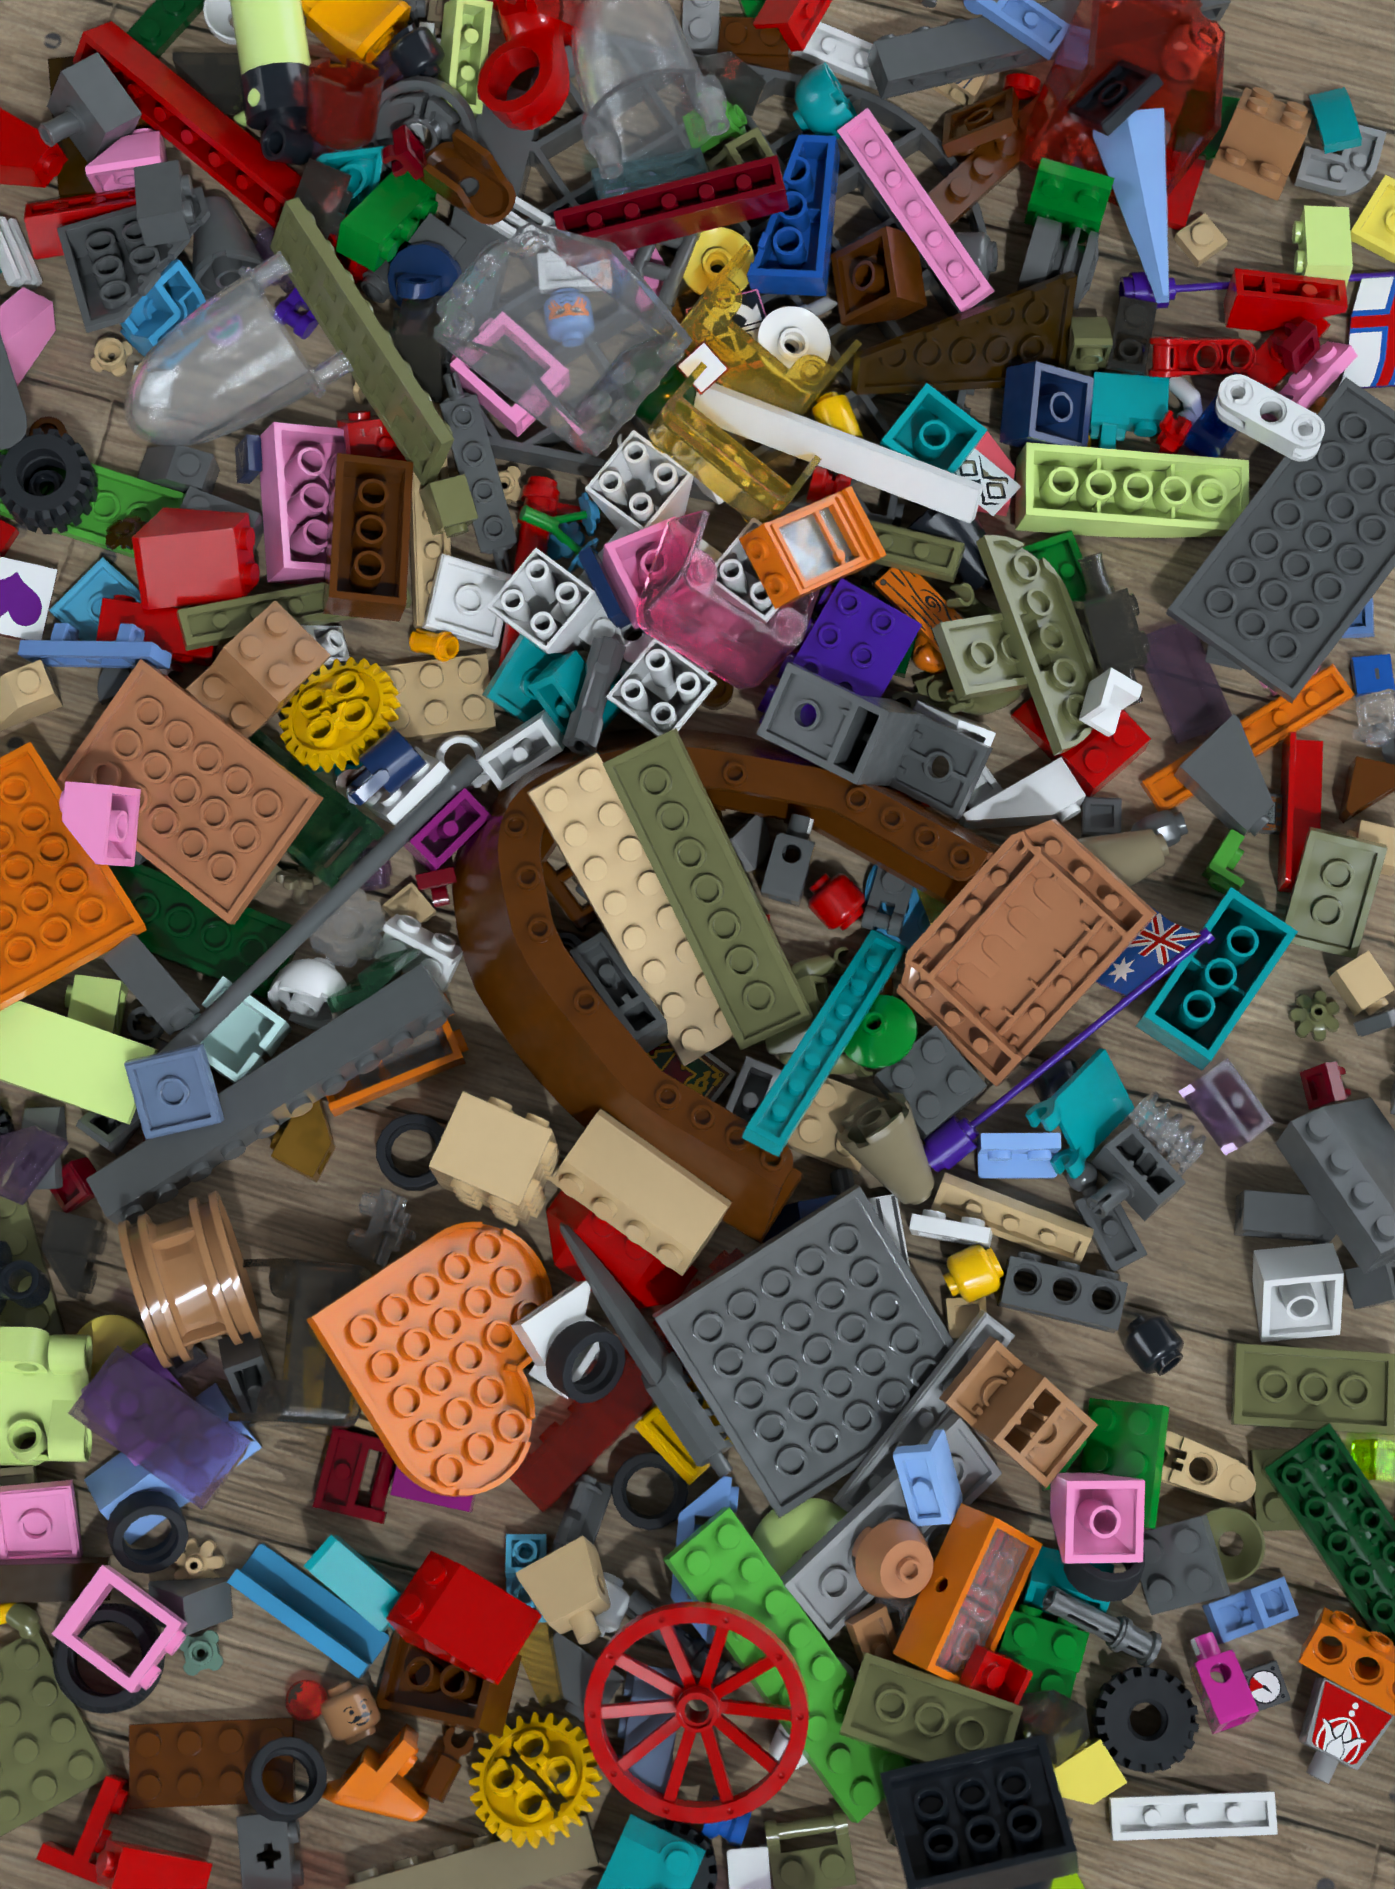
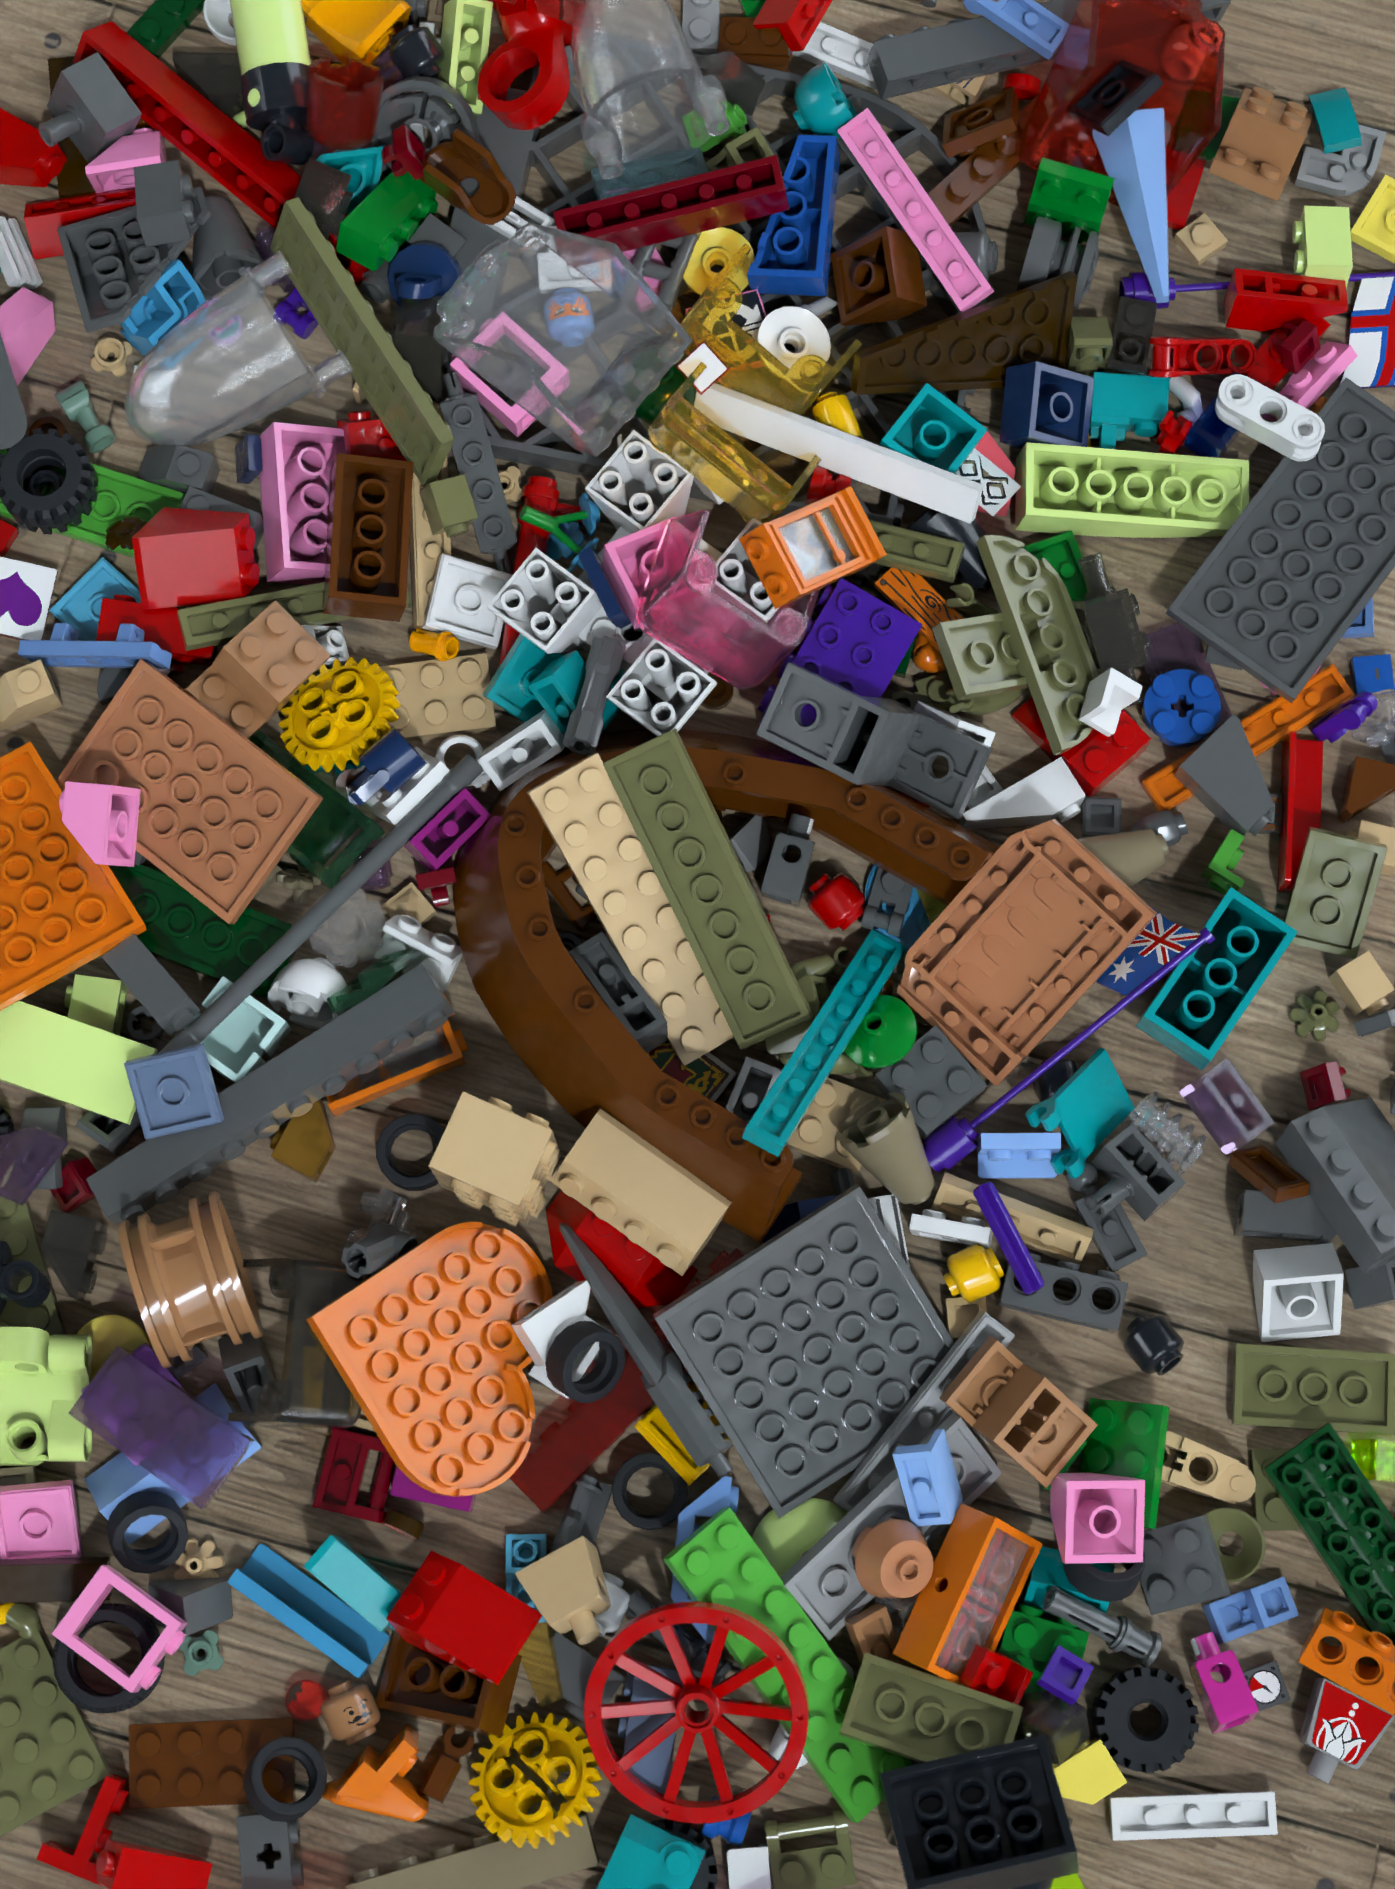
none -> sand green leg [55,380,116,453]
none -> dark grey piece [341,1221,418,1279]
none -> dark brown tile [383,1509,425,1540]
none -> dark purple axle [973,1182,1044,1295]
none -> dark purple tile [1036,1645,1094,1706]
none -> blue plate [1142,669,1221,747]
none -> reddish brown tile [1229,1145,1310,1204]
none -> dark purple plate [1310,691,1378,743]

